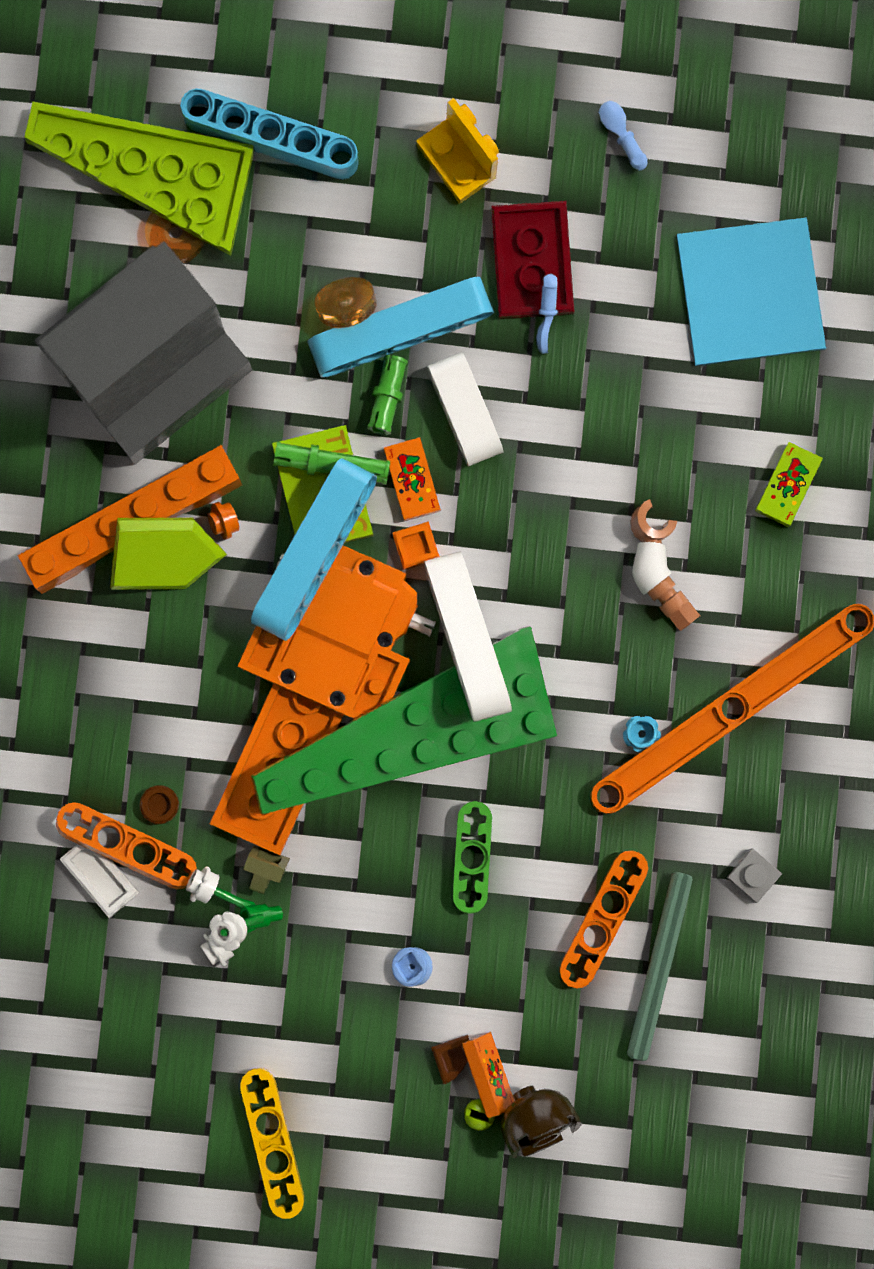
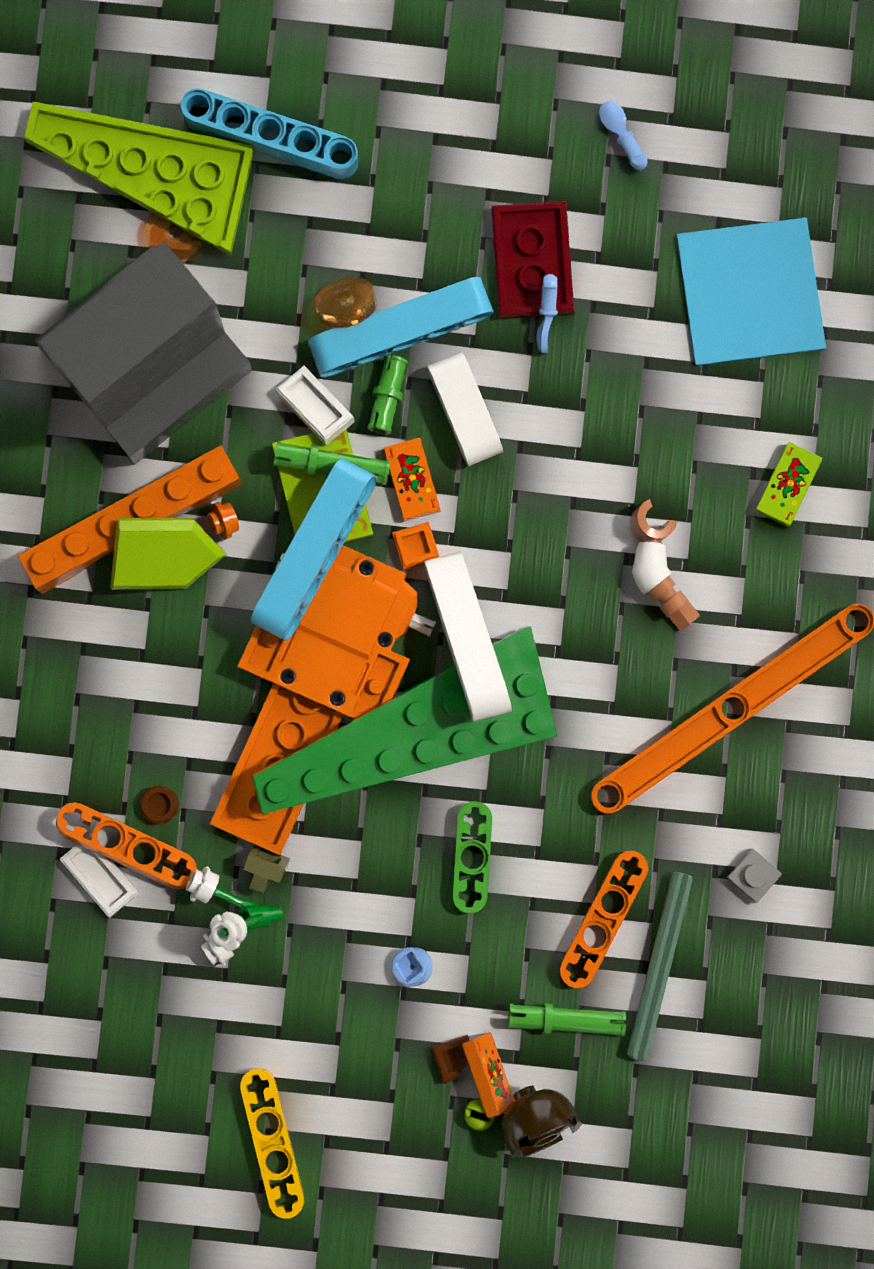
yellow bracket [416,98,499,204] -> none
medium azure plate [623,716,661,753] -> none
none -> white tile [276,366,355,445]
none -> bright green pin [508,1003,626,1037]

